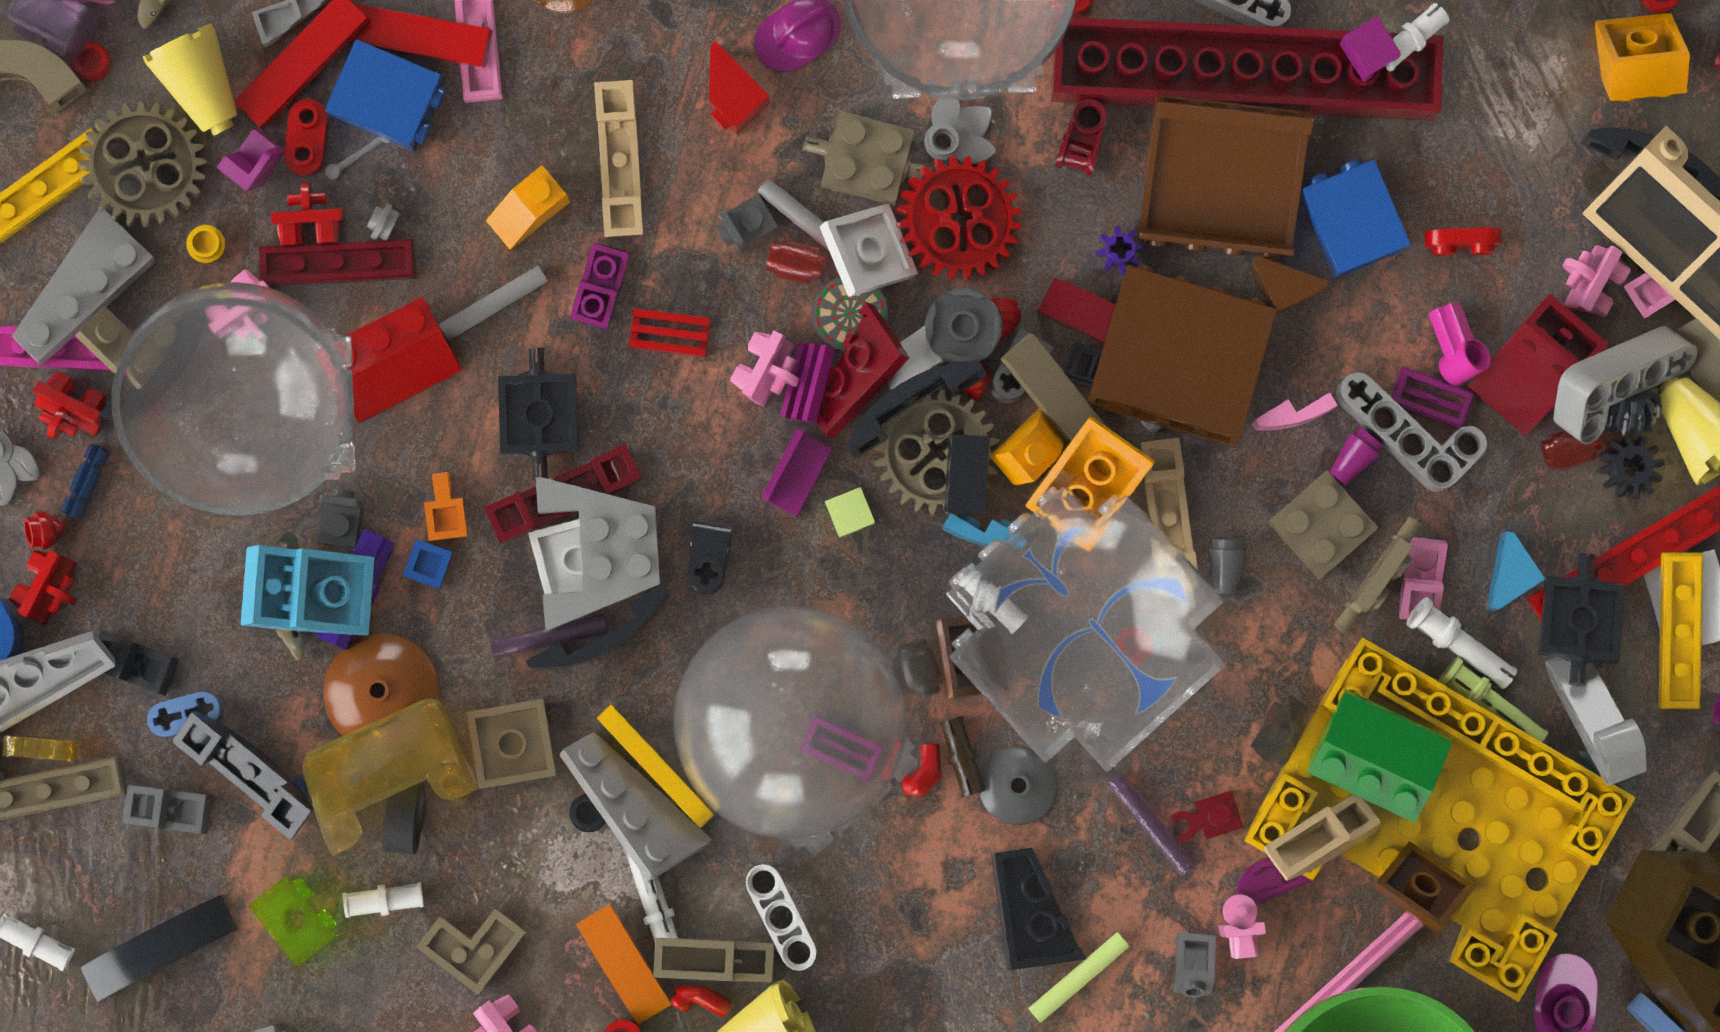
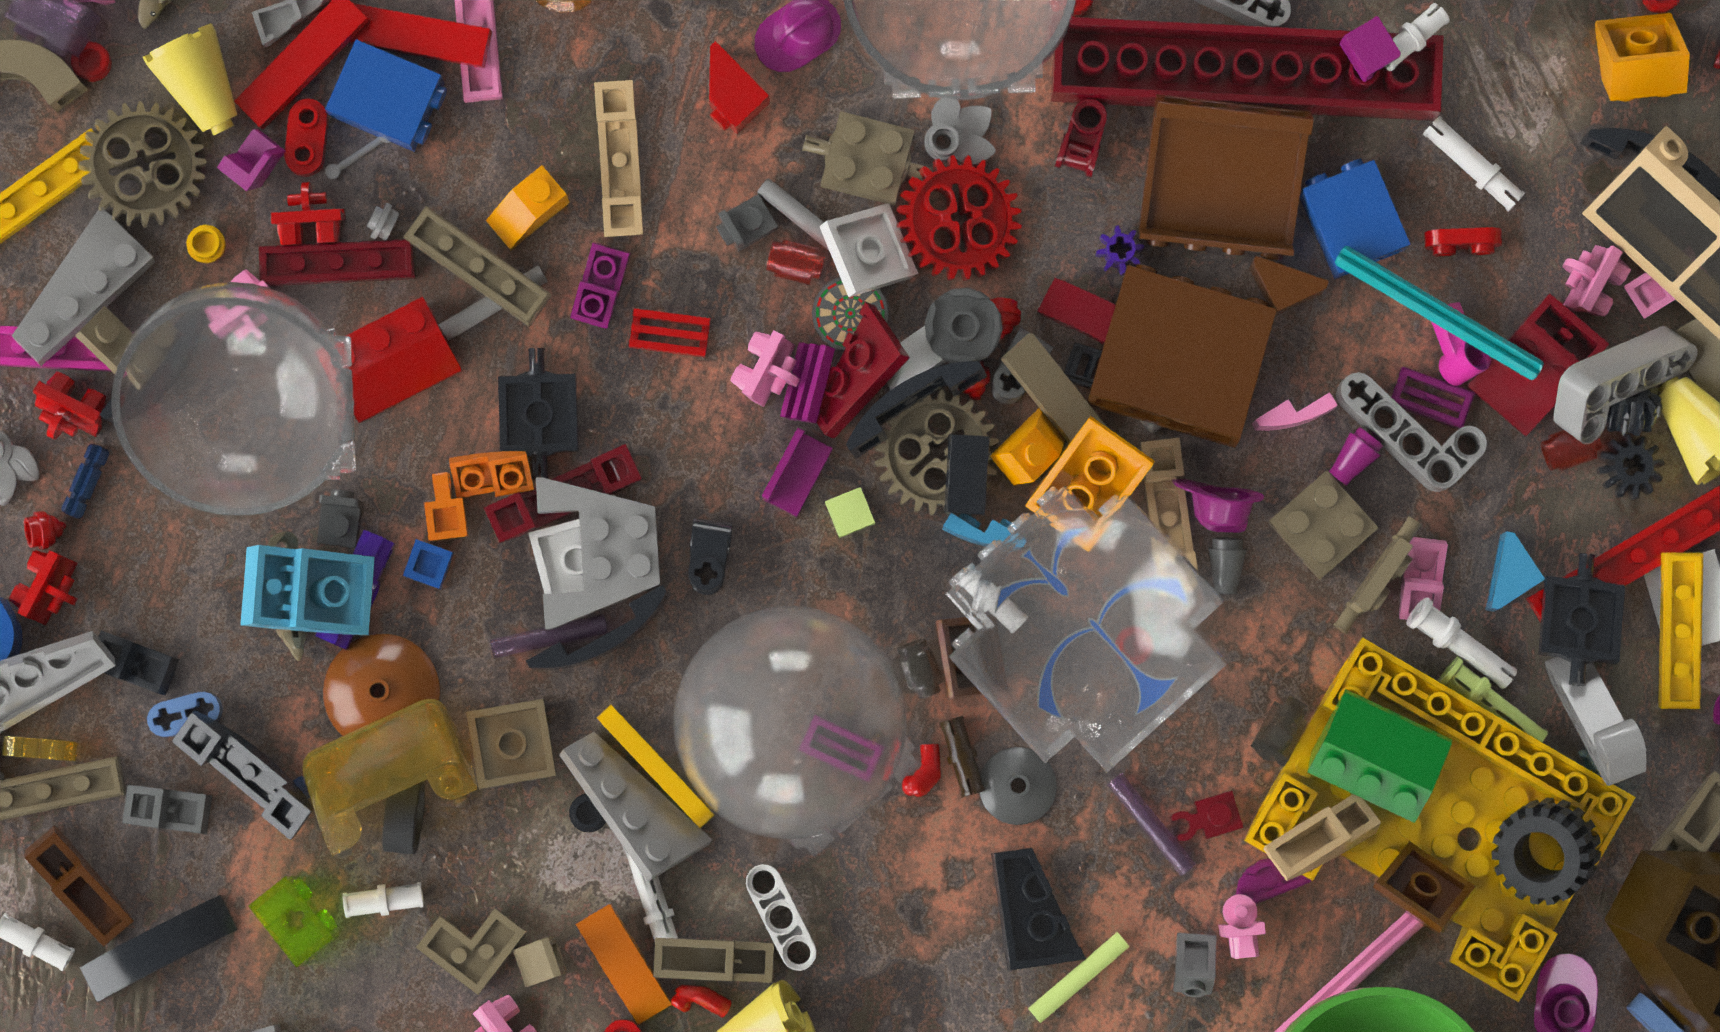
none -> reddish brown slope [24,825,134,947]
none -> dark tan tile [403,206,552,327]
none -> orange slope [449,451,534,498]
none -> dark tan slope [513,935,568,987]
none -> magenta piece [1172,478,1264,533]
none -> teal axle [1335,246,1544,380]
none -> white pin [1423,116,1525,212]
none -> black tyre [1491,798,1601,905]

